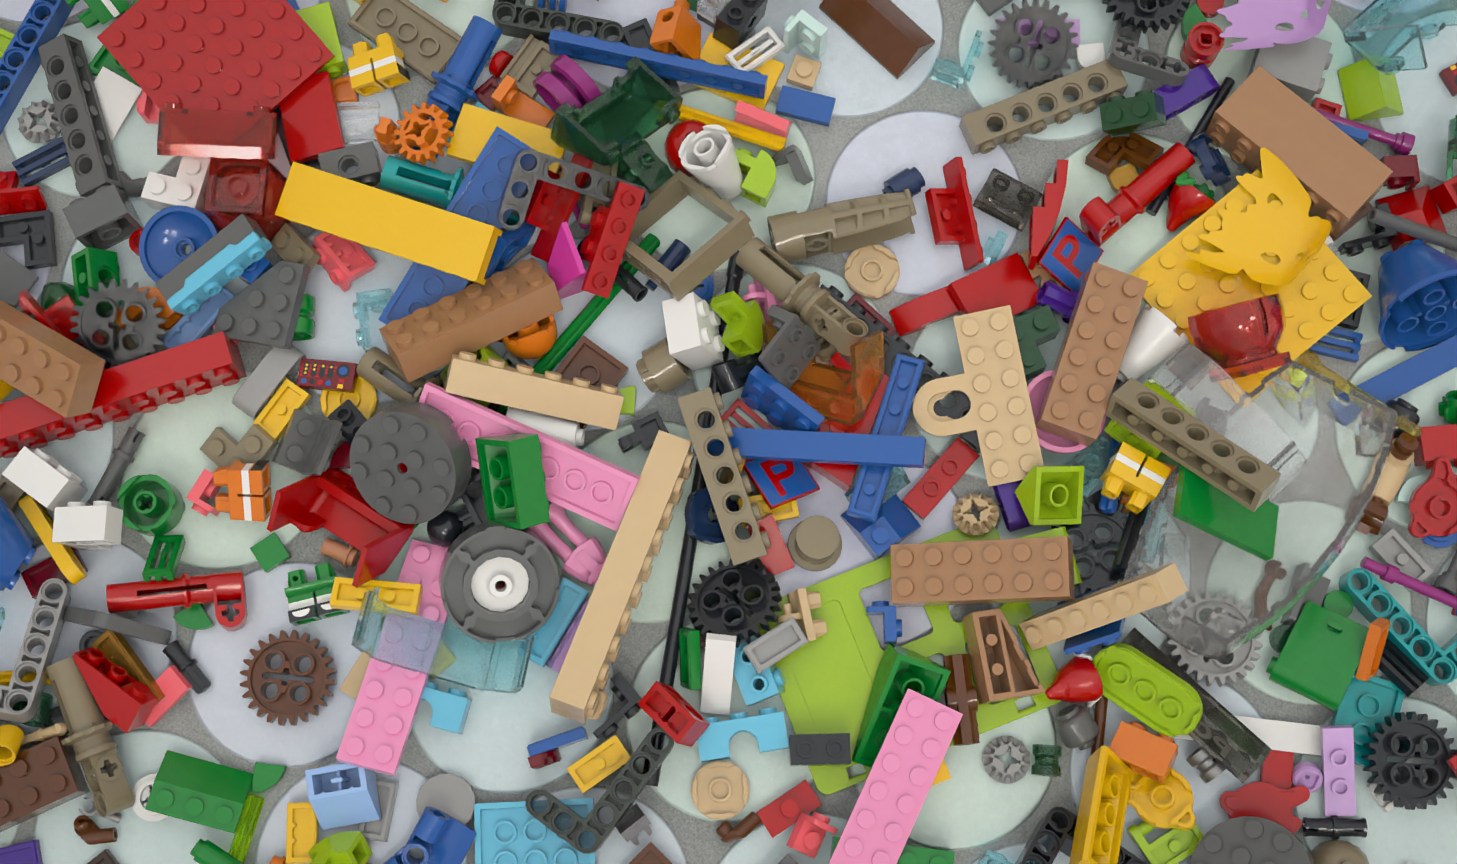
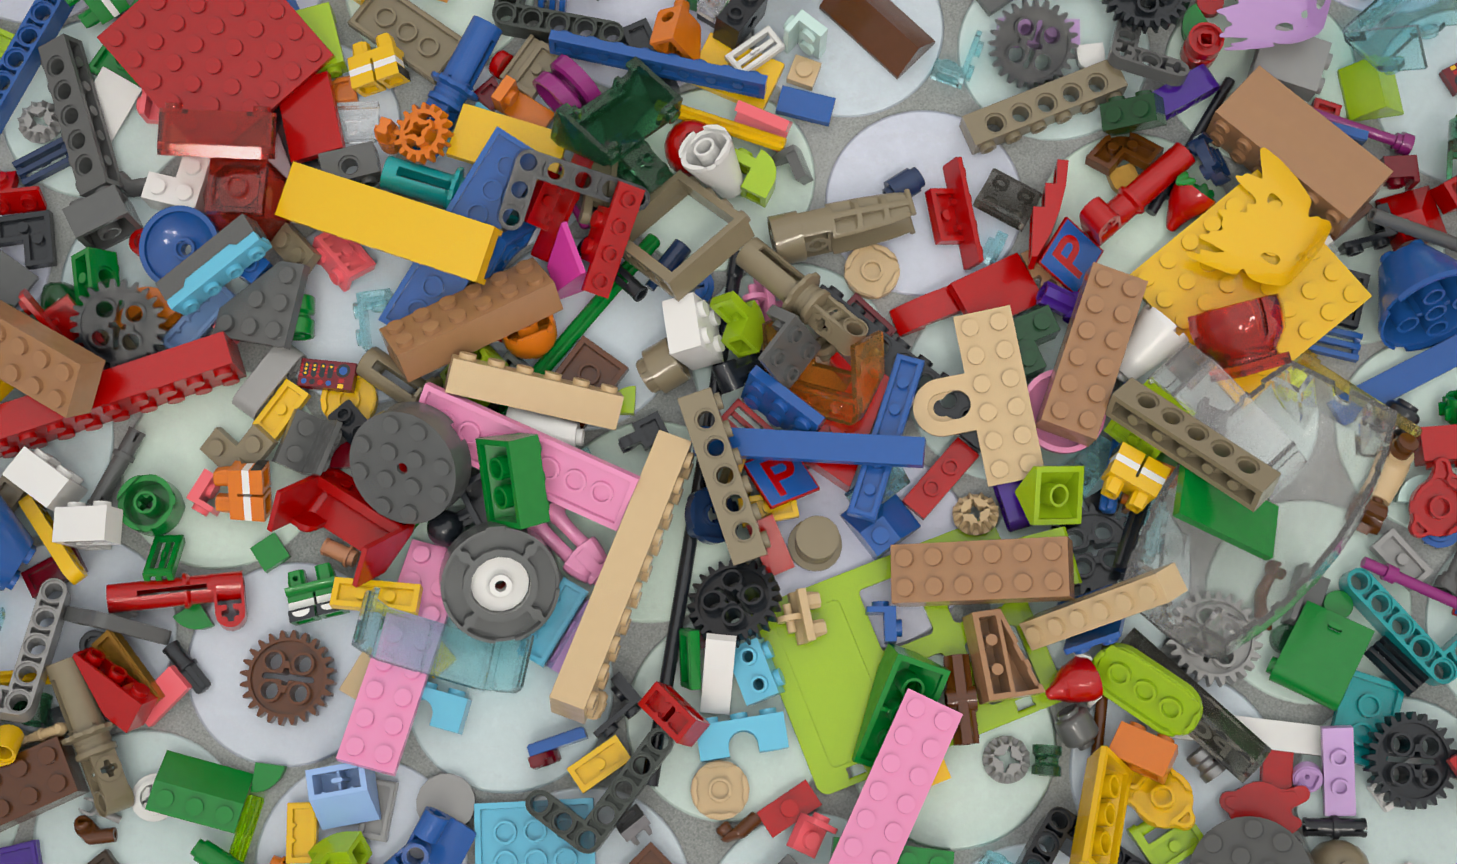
light grey tile [742,617,809,674] -> none
black brick [789,733,851,766] -> none
orange tile [1355,617,1391,682] -> none

